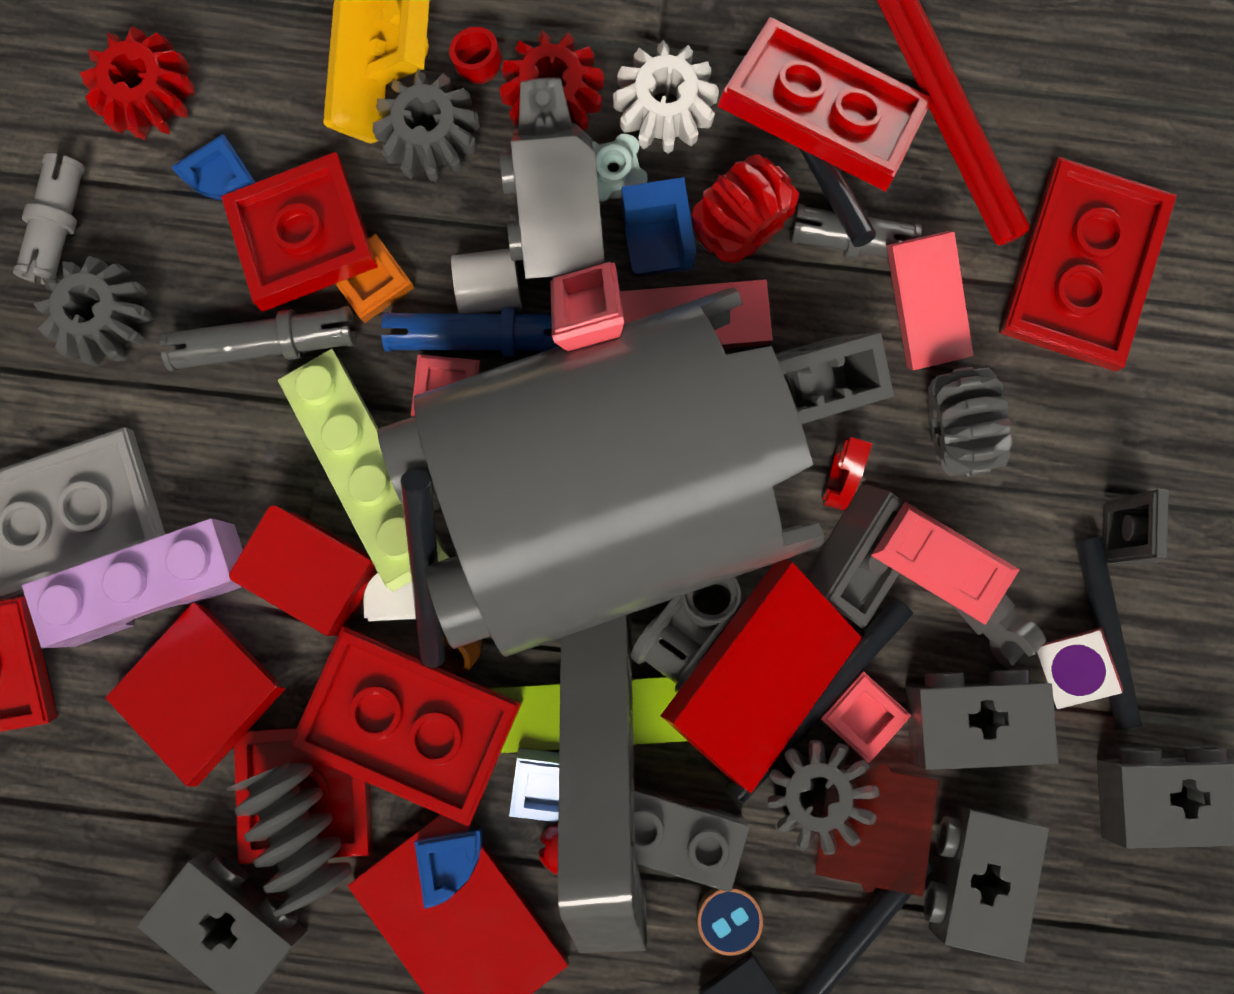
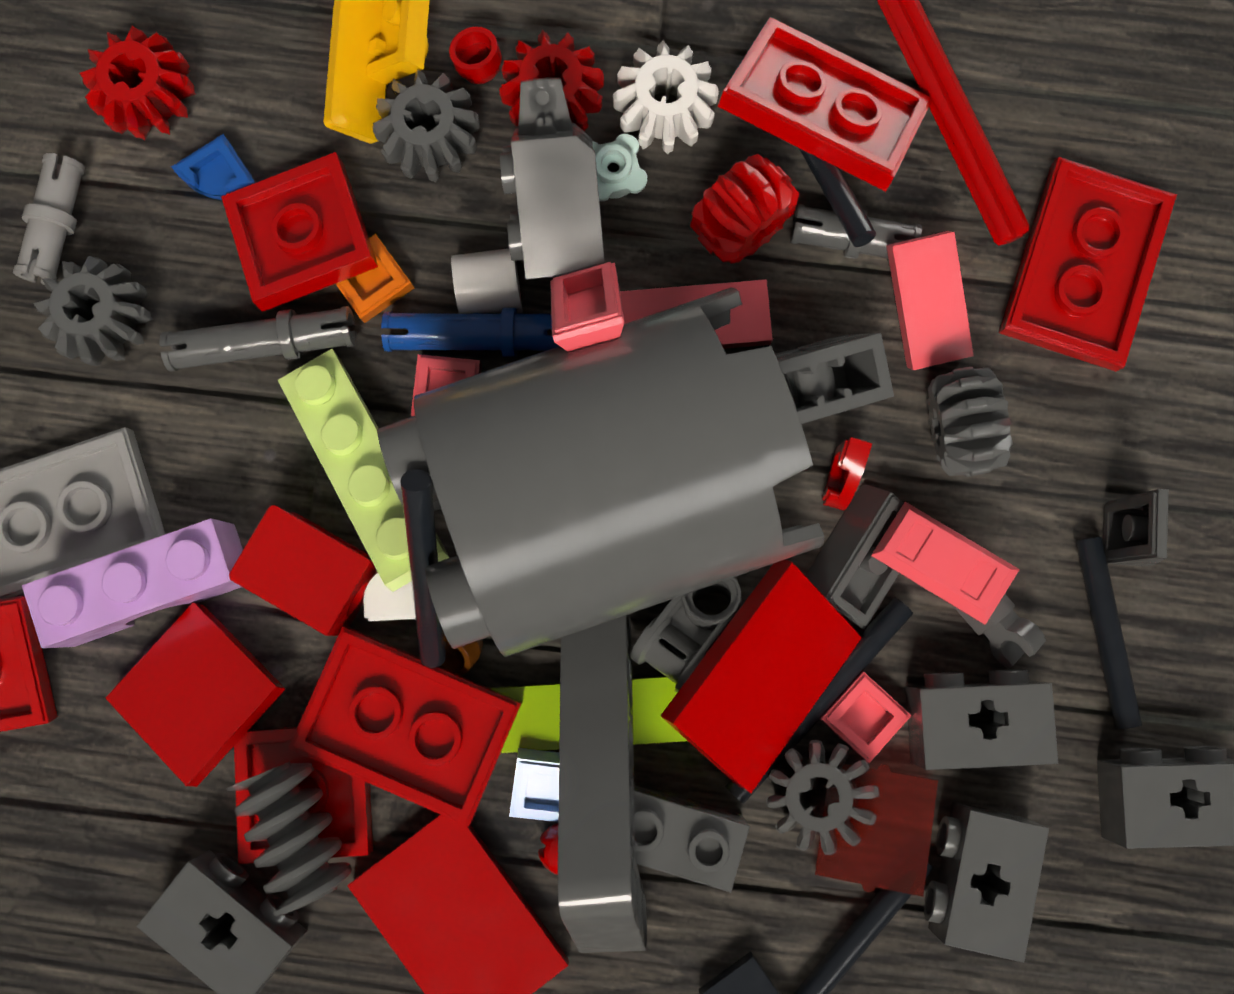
blue tile [414,827,483,909] -> none
blue panel [621,177,696,277] -> none
dark blue tile [696,884,763,956] -> none
tile [1037,627,1123,709] -> none

